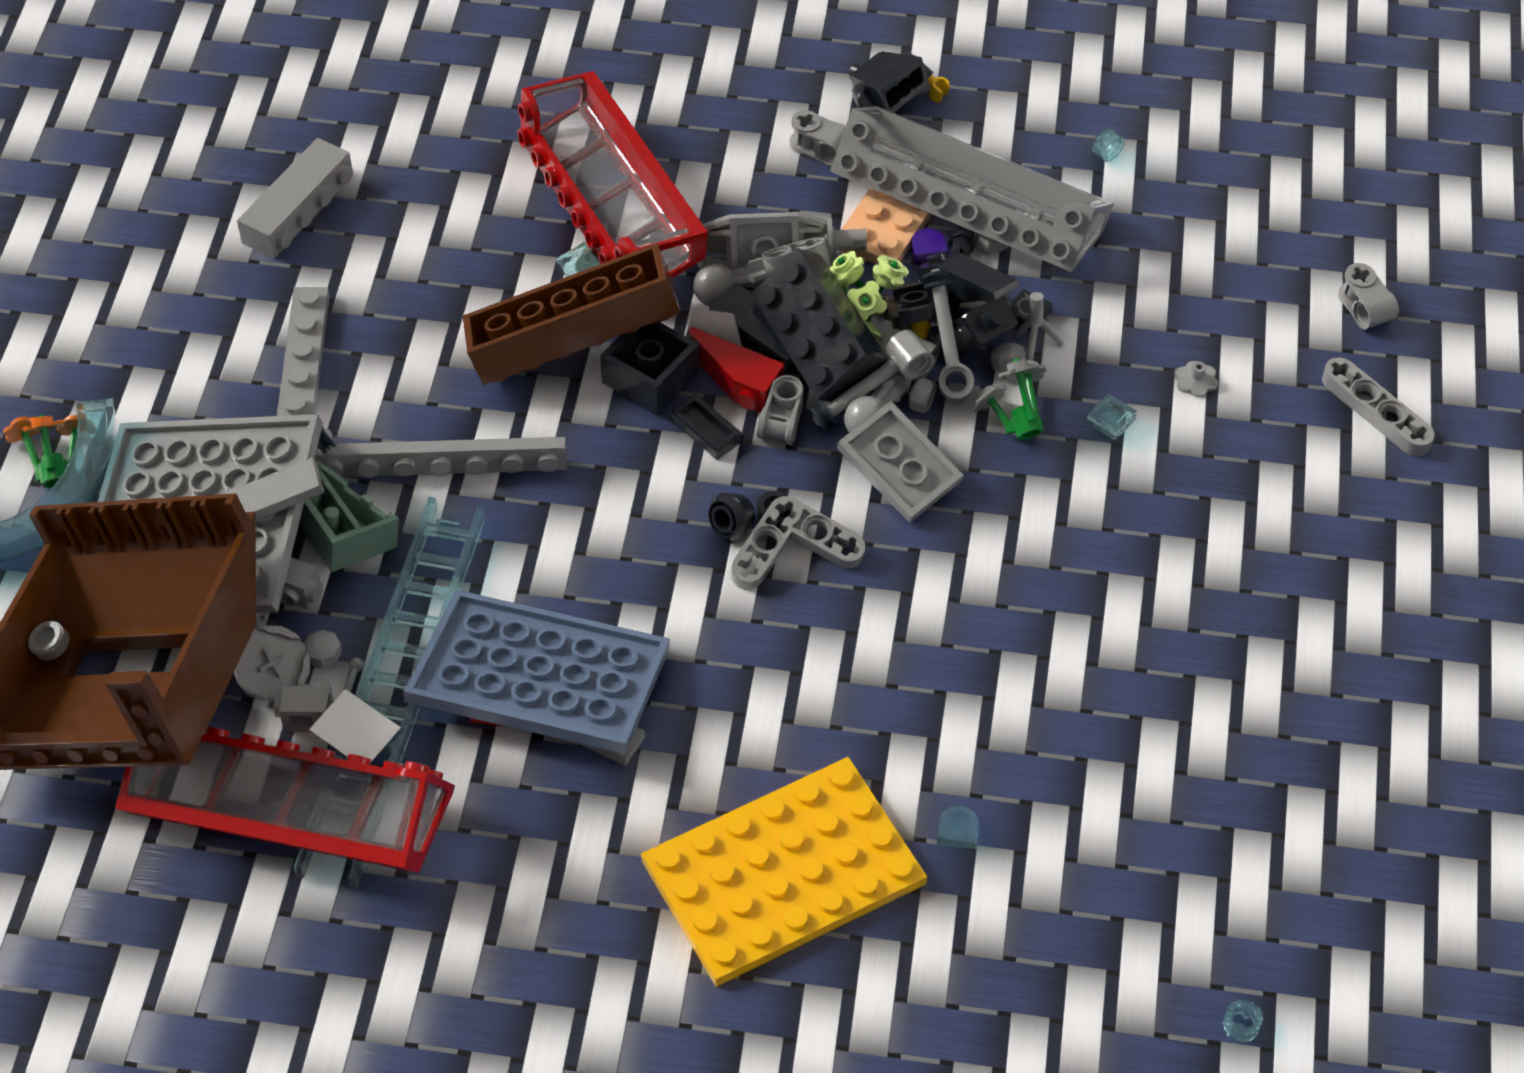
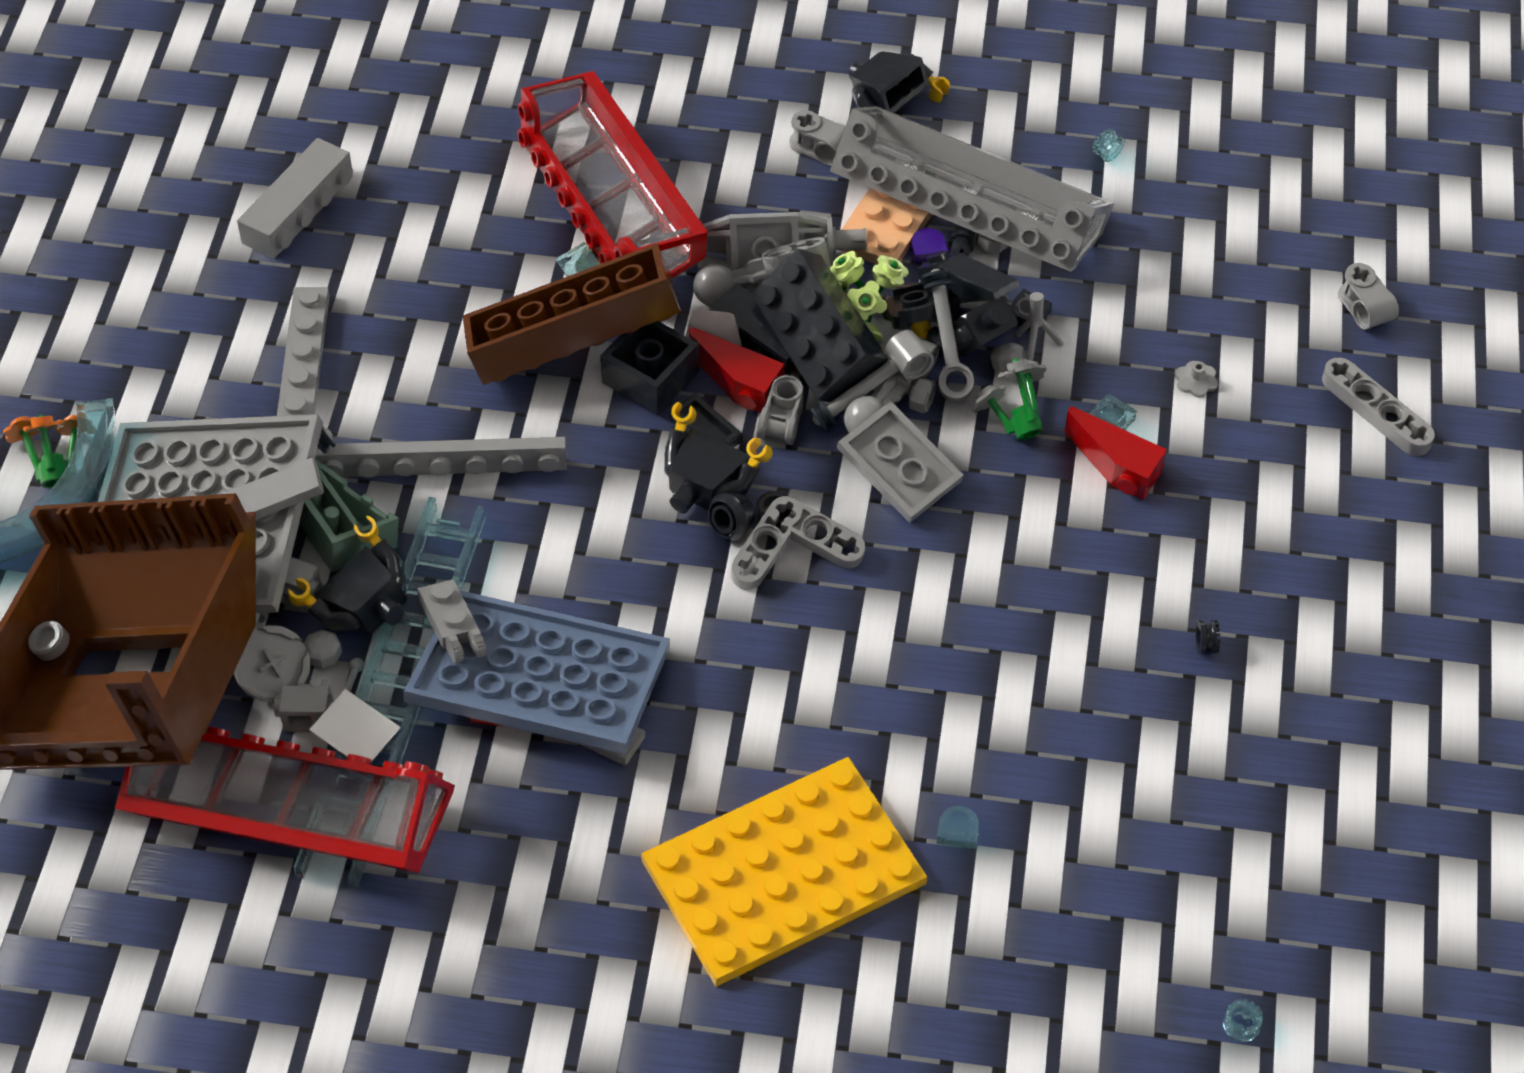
none -> black torso [288,516,407,634]
none -> light grey hinge [418,579,486,664]
none -> black torso [664,402,773,513]
none -> red slope [1064,406,1167,500]
none -> black bush [1195,620,1221,654]

